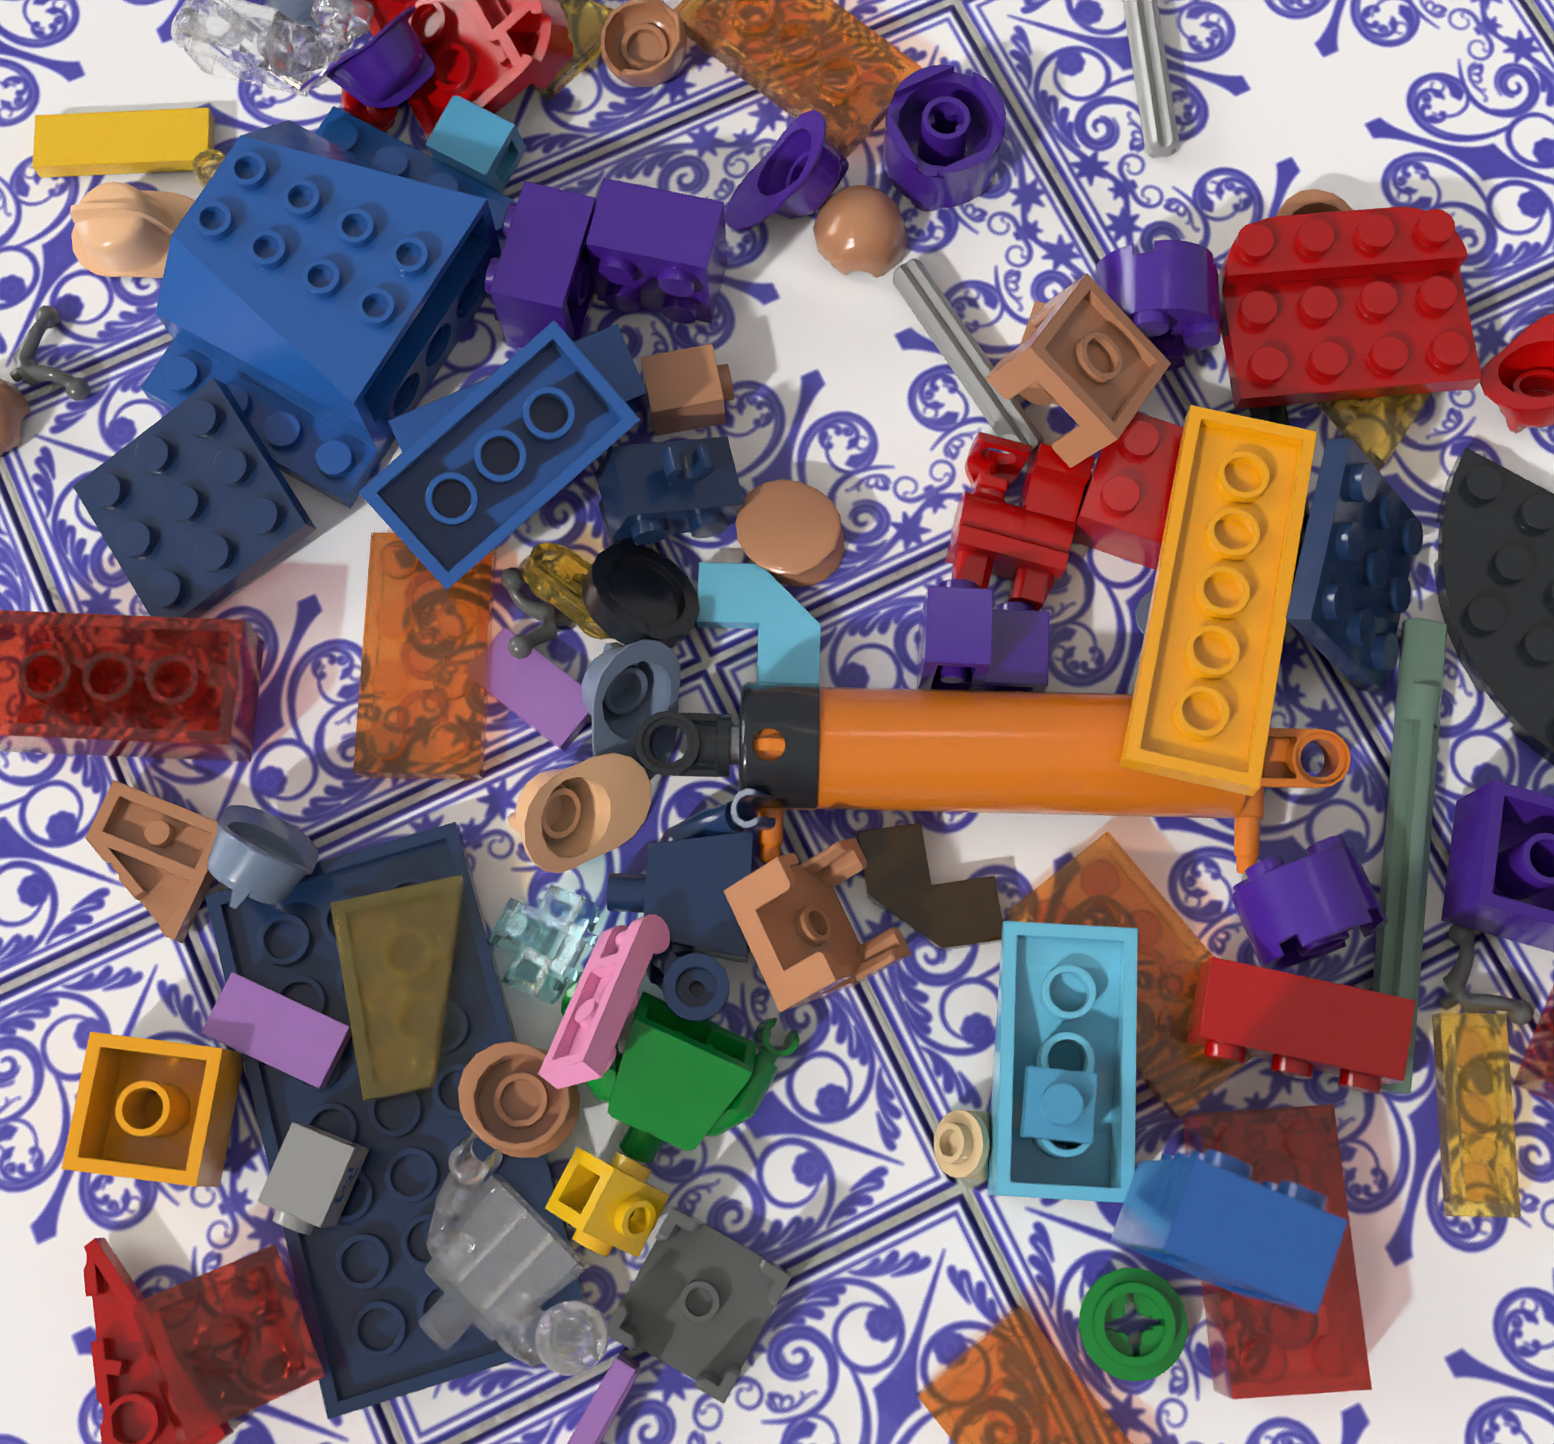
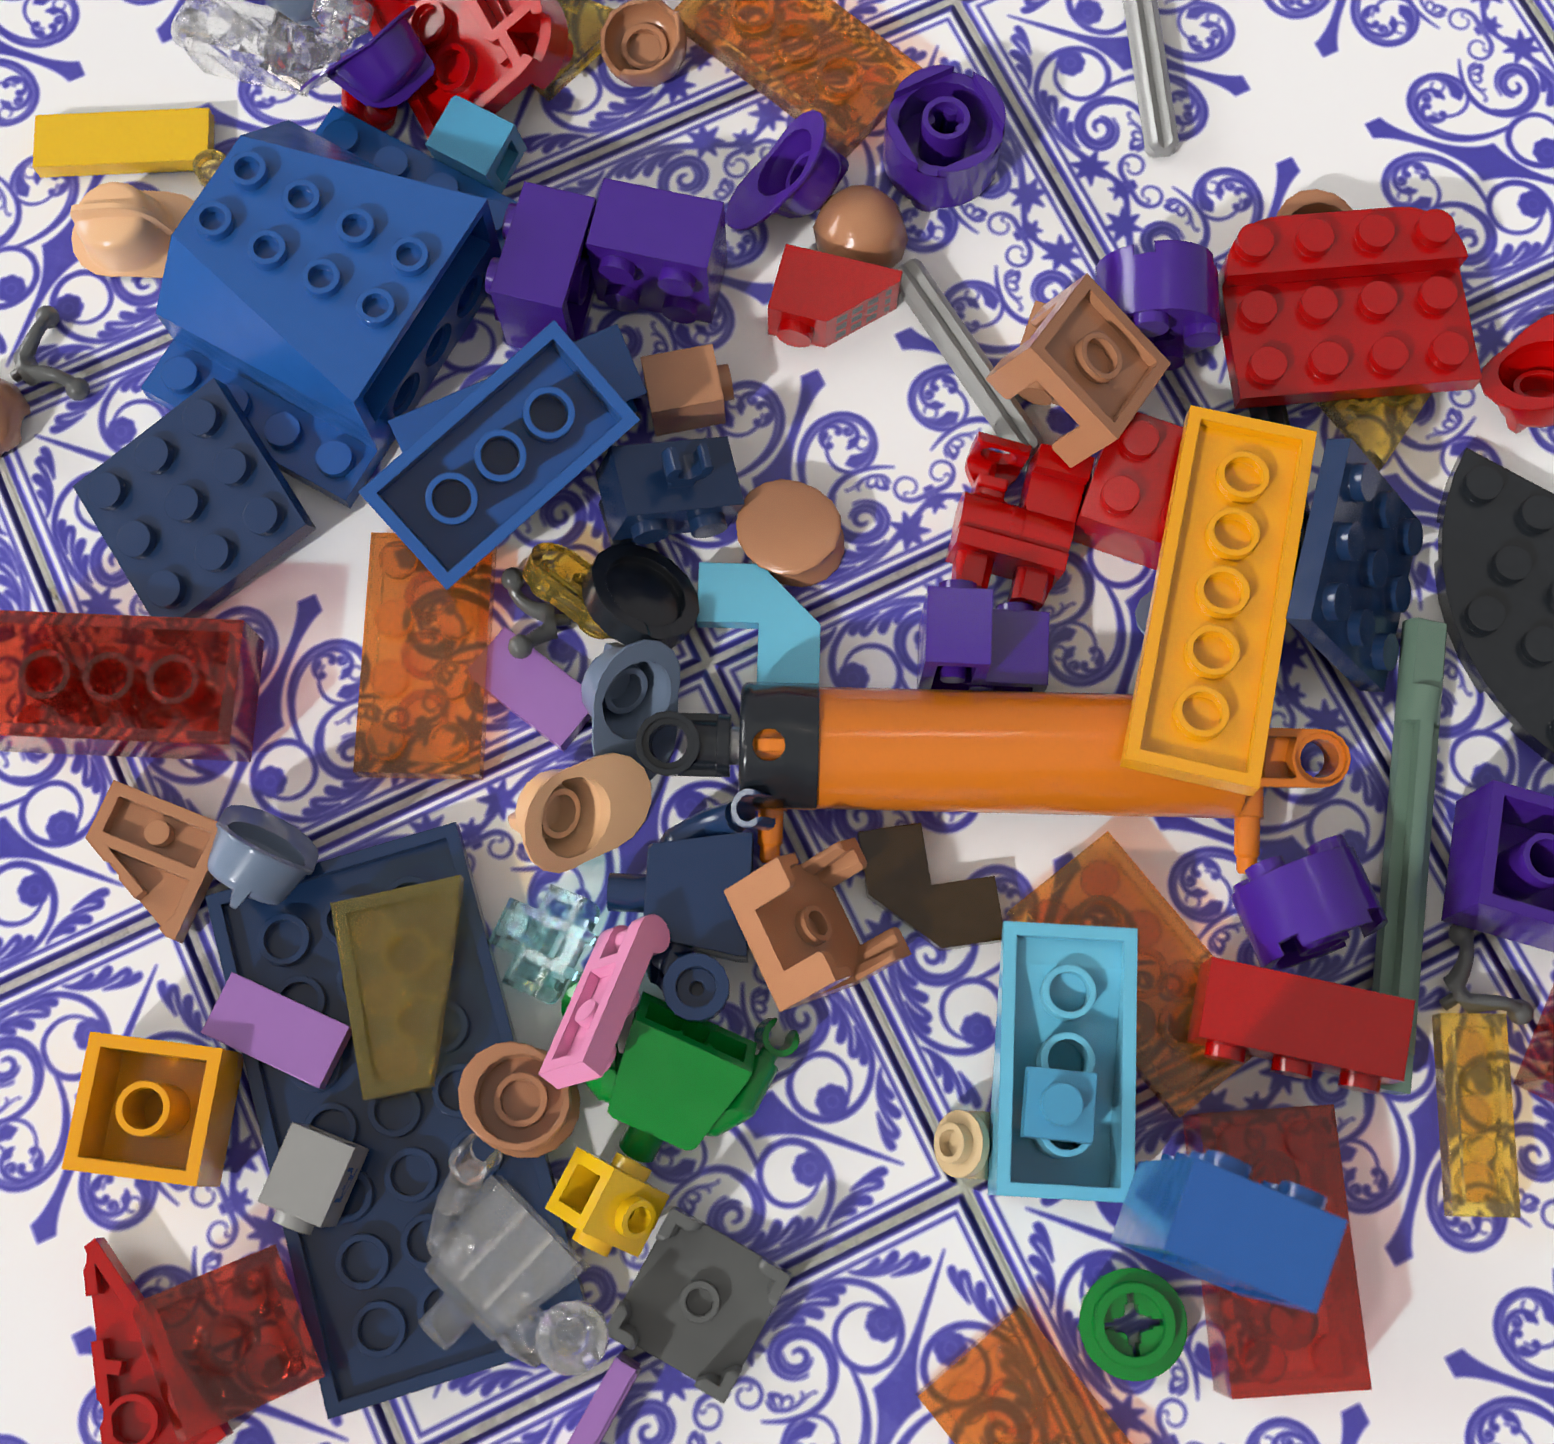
none -> red slope [768,244,903,348]

